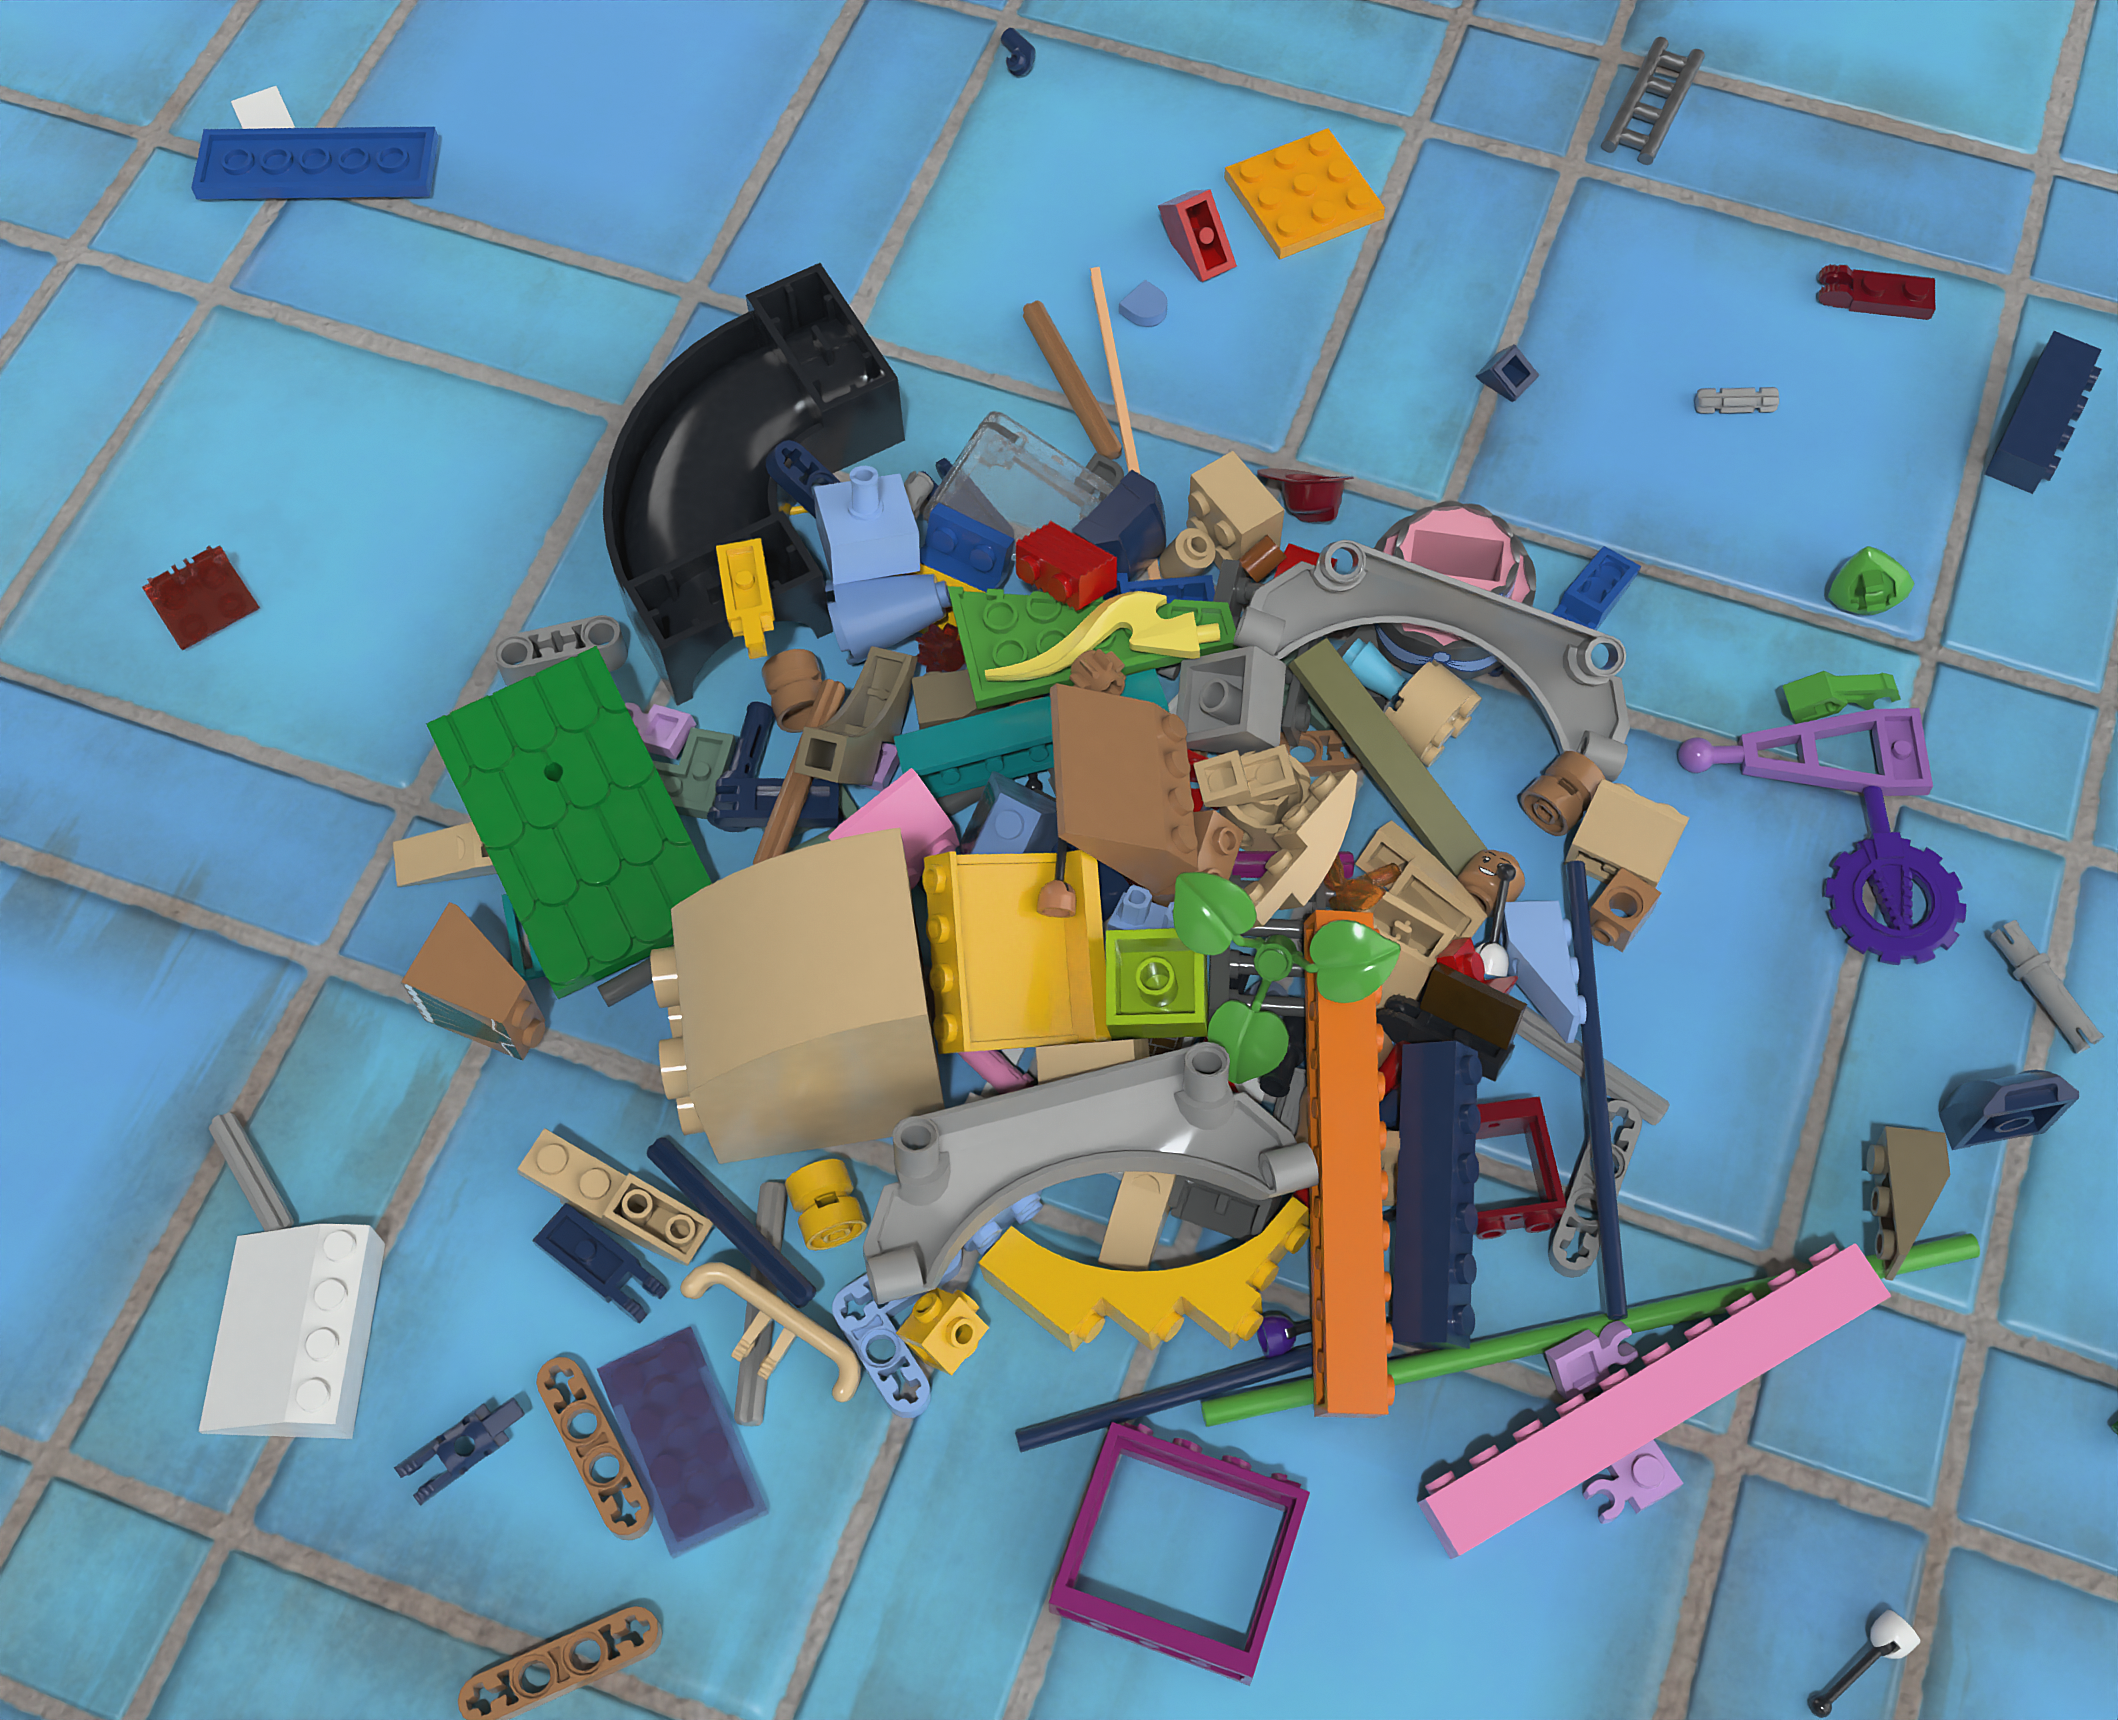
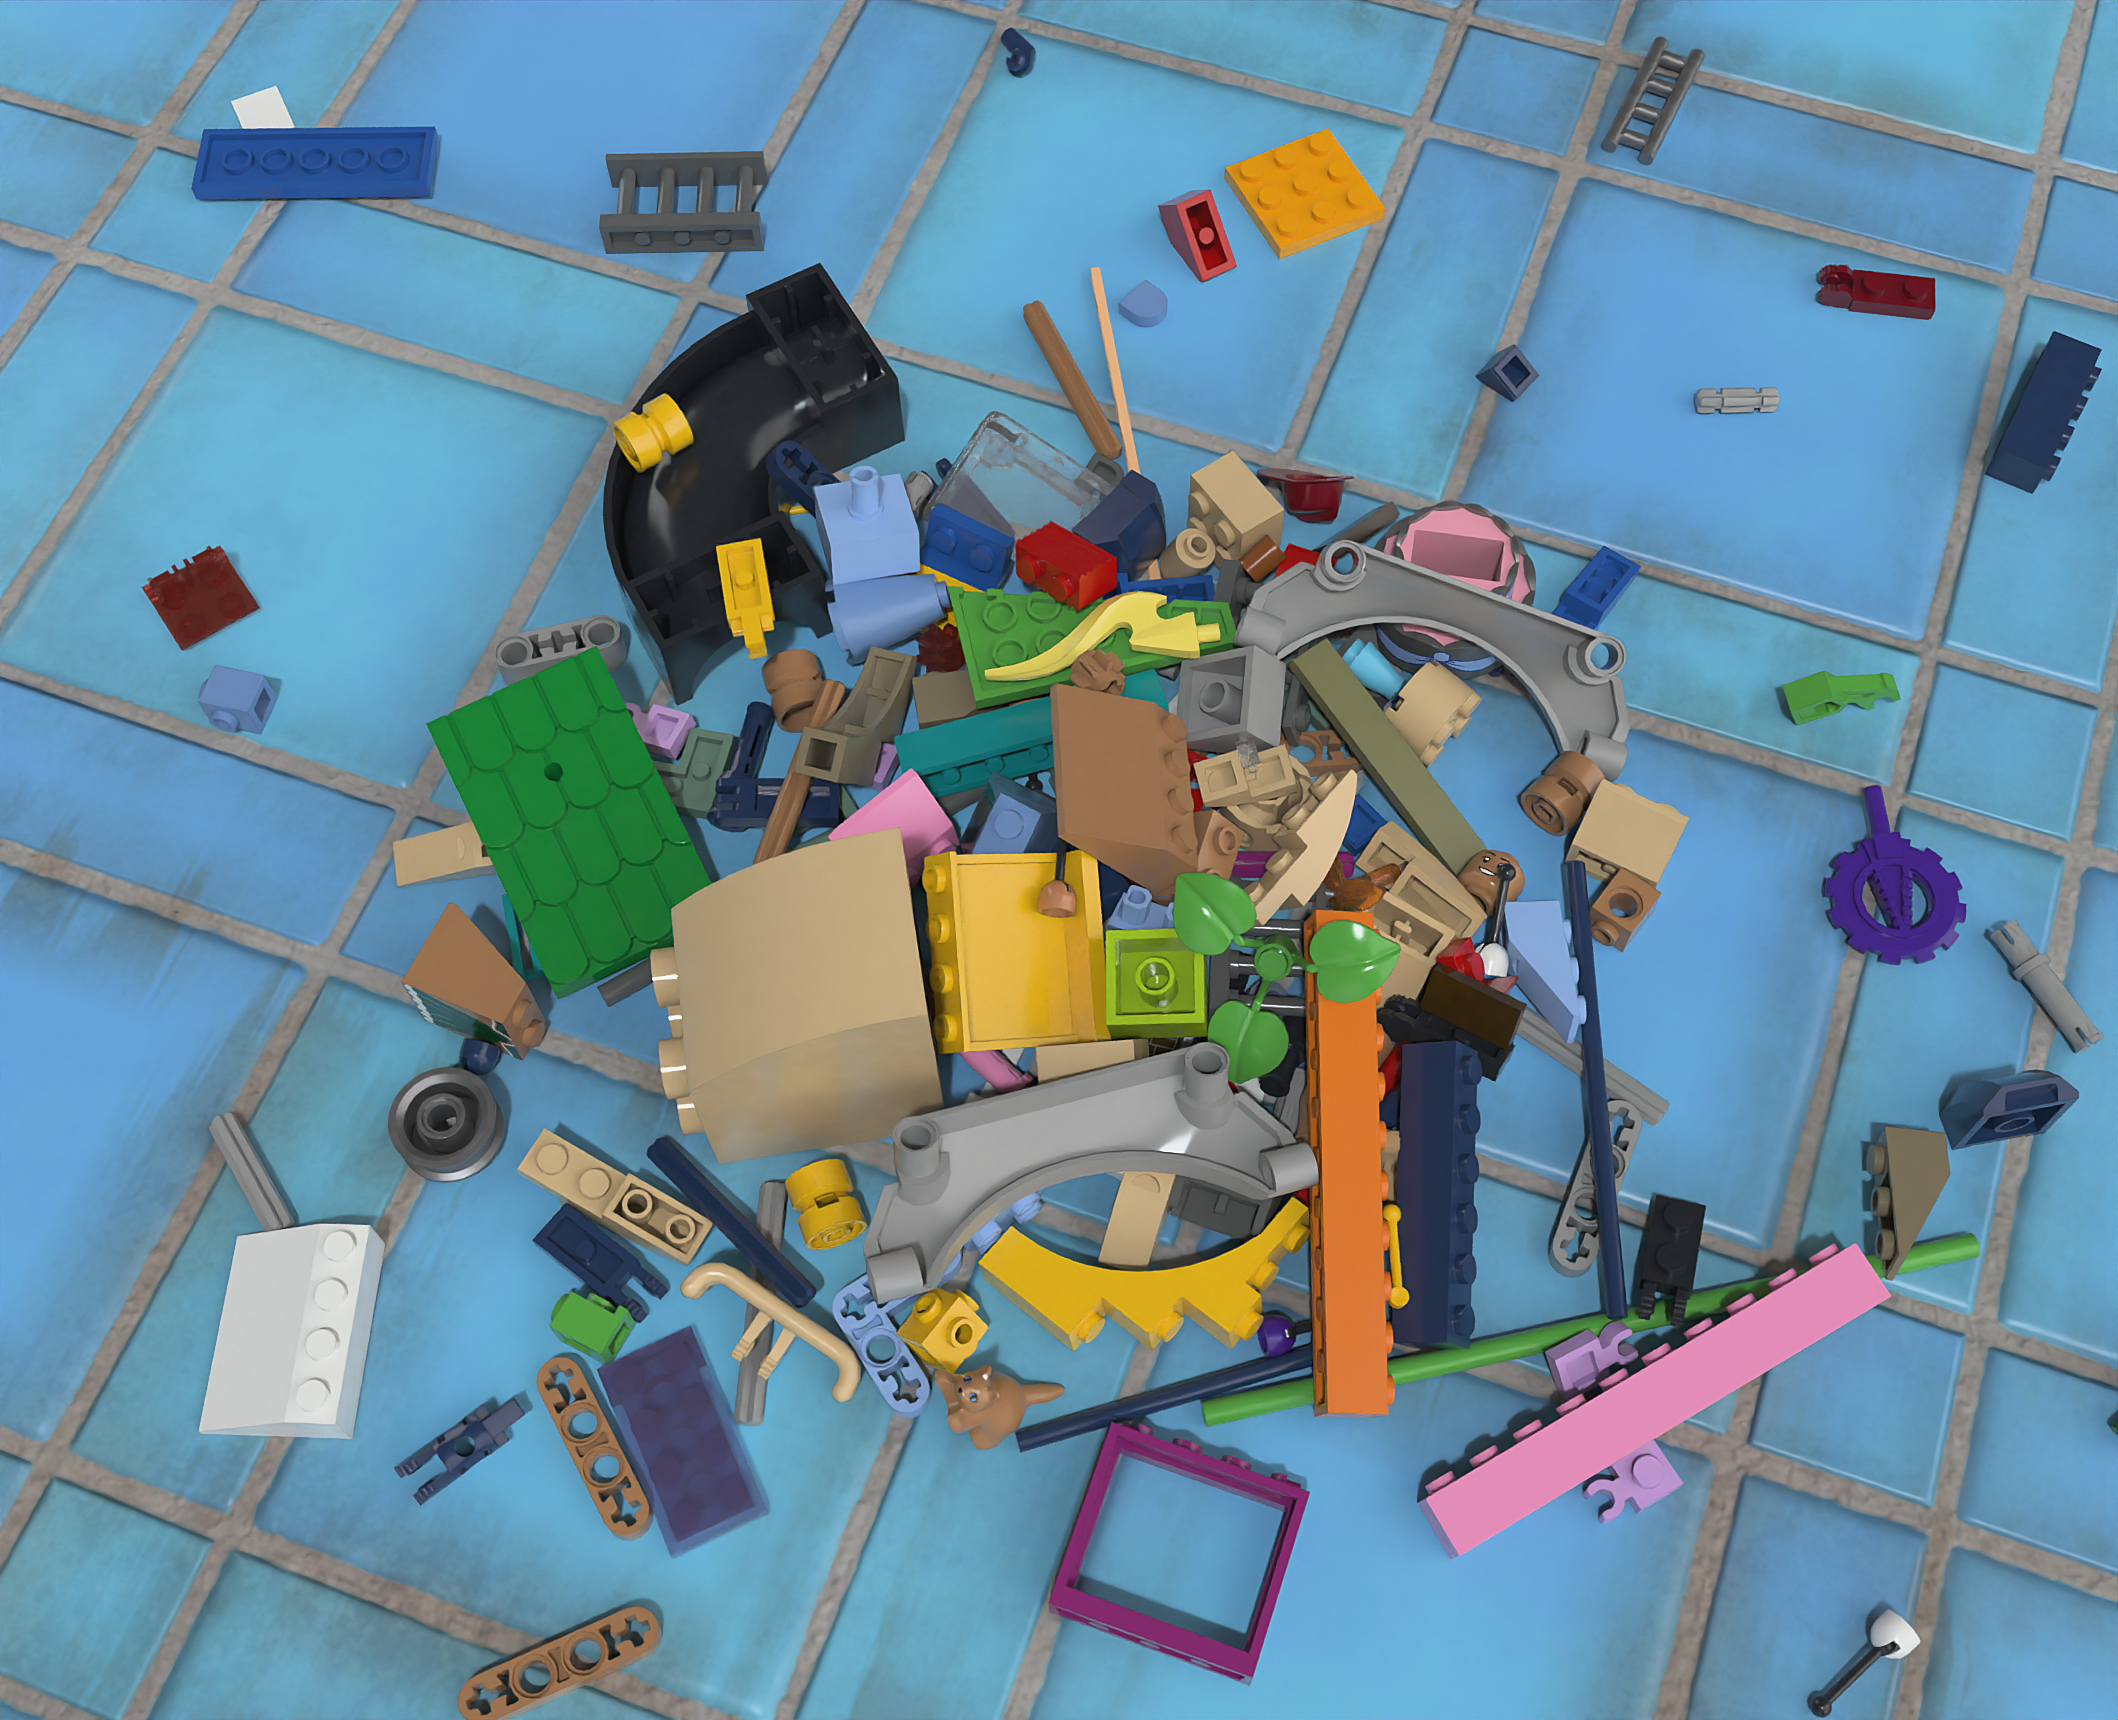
dark red window [1473,1096,1567,1240] -> none
medium lavender plate [1678,708,1933,796] -> none
bright green piece [1828,546,1915,615] -> none
none -> medium blue brick [198,665,278,735]
none -> flat silver wheel [388,1067,505,1183]
none -> dark blue hinge [459,1038,501,1076]
none -> bright green brick [549,1291,636,1367]
none -> dark grey fence [599,151,768,254]
none -> yellow wheel [611,393,694,472]
none -> medium nougat animal [934,1365,1064,1450]
none -> clear piece [1236,734,1262,773]
none -> tile [1311,501,1400,559]
none -> blue tile [1342,793,1388,857]
none -> yellow hinge [1382,1204,1409,1309]
none -> black hinge [1638,1195,1706,1328]

